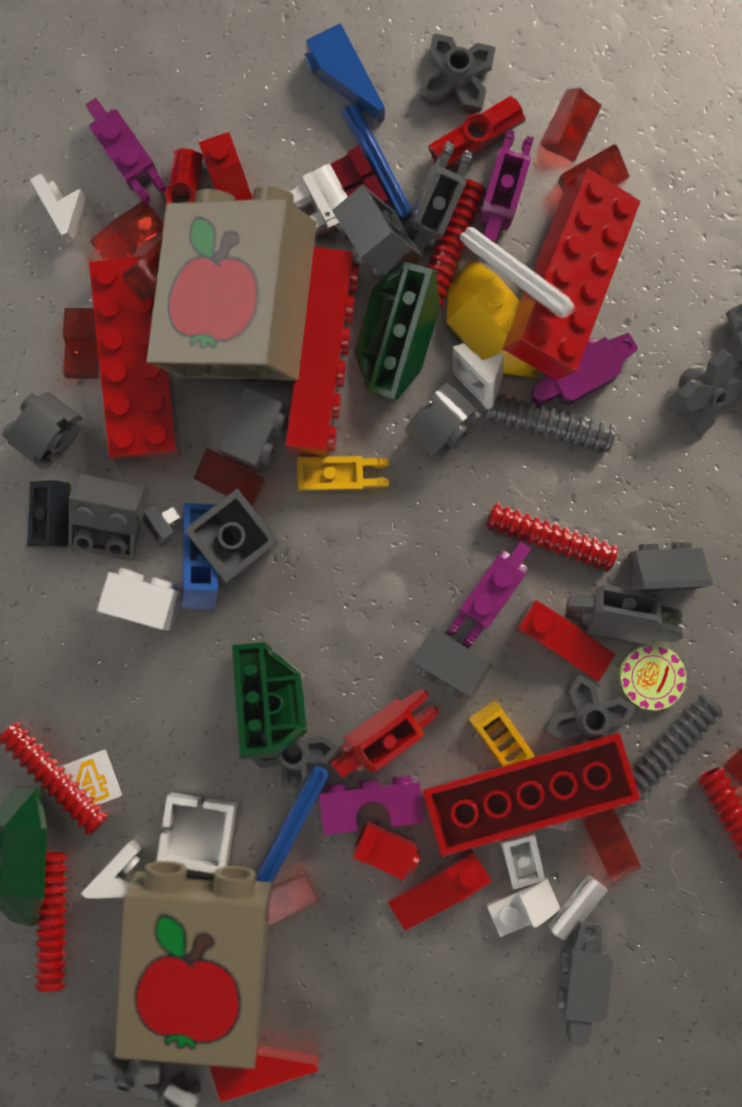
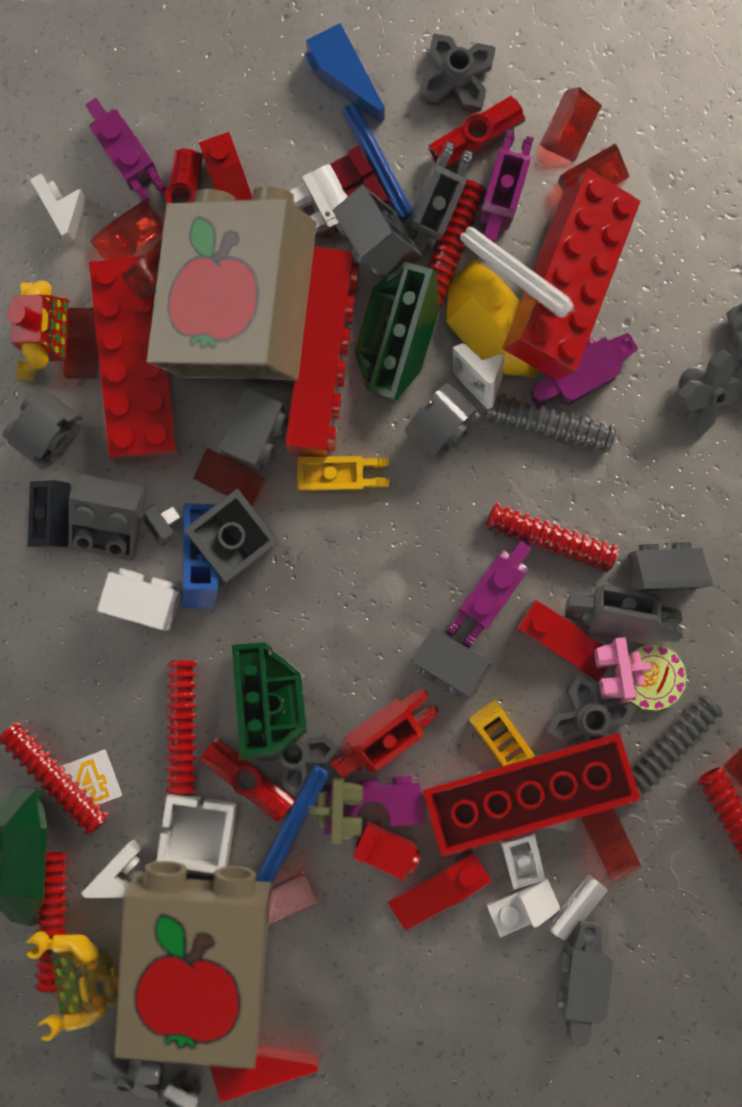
none -> torso [7,280,69,383]
none -> torso [26,932,119,1041]
none -> red piece [166,660,197,795]
none -> red piece [199,737,296,823]
none -> olive hips [308,778,363,844]
none -> bright pink hips [594,637,652,704]

